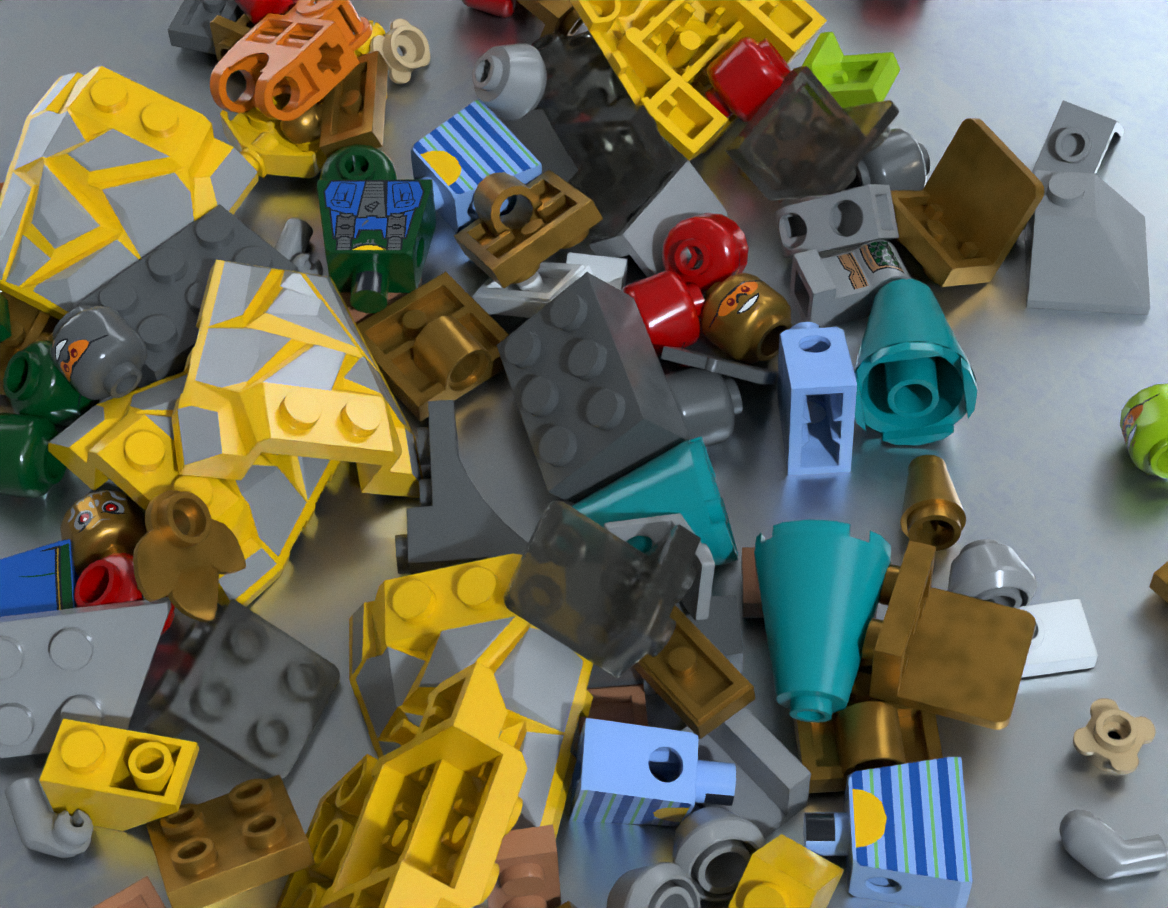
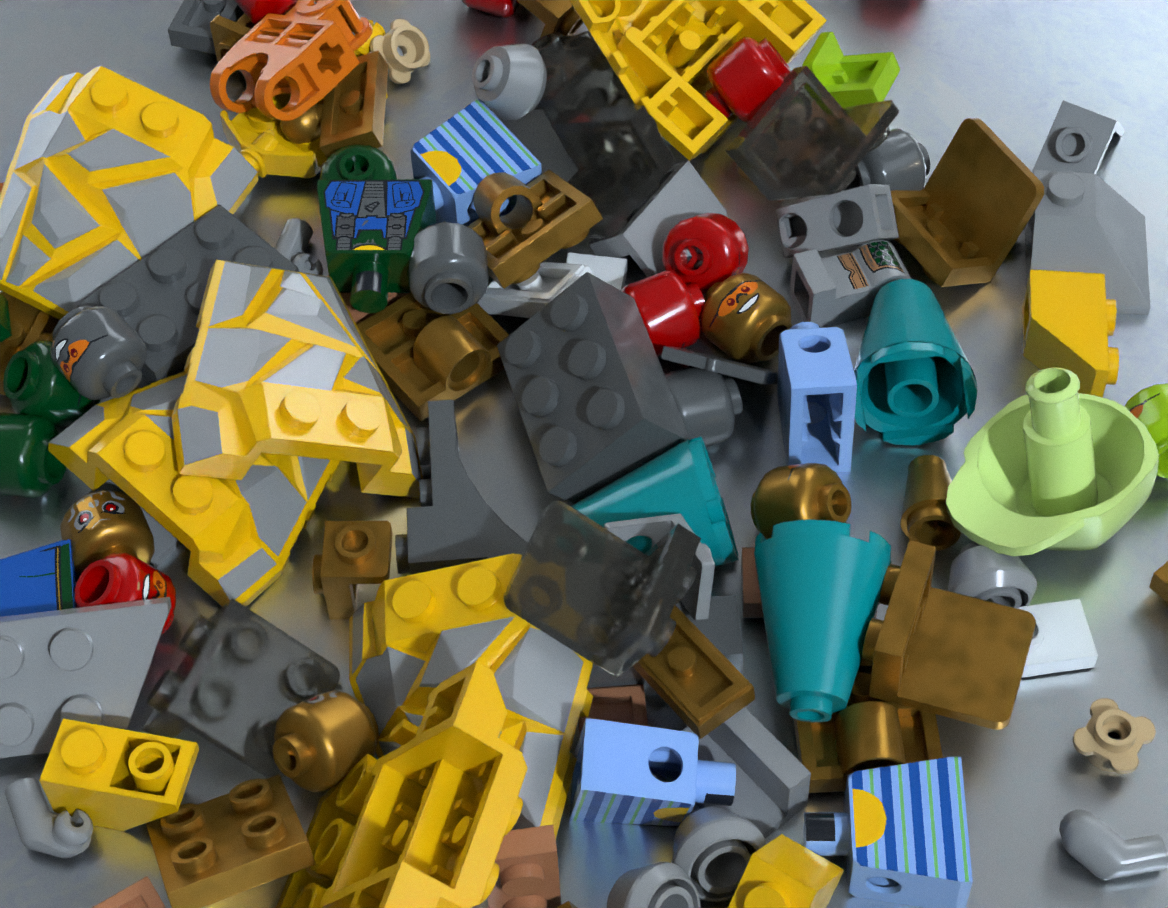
pearl gold plate [133,490,246,623] -> none
none -> pearl gold head [273,690,379,792]
none -> pearl gold bracket [312,521,393,620]
none -> dark grey head [408,222,489,314]
none -> pearl gold head [750,463,851,540]
none -> yellowish green piece [946,367,1159,556]
none -> yellow slope [1022,269,1119,397]

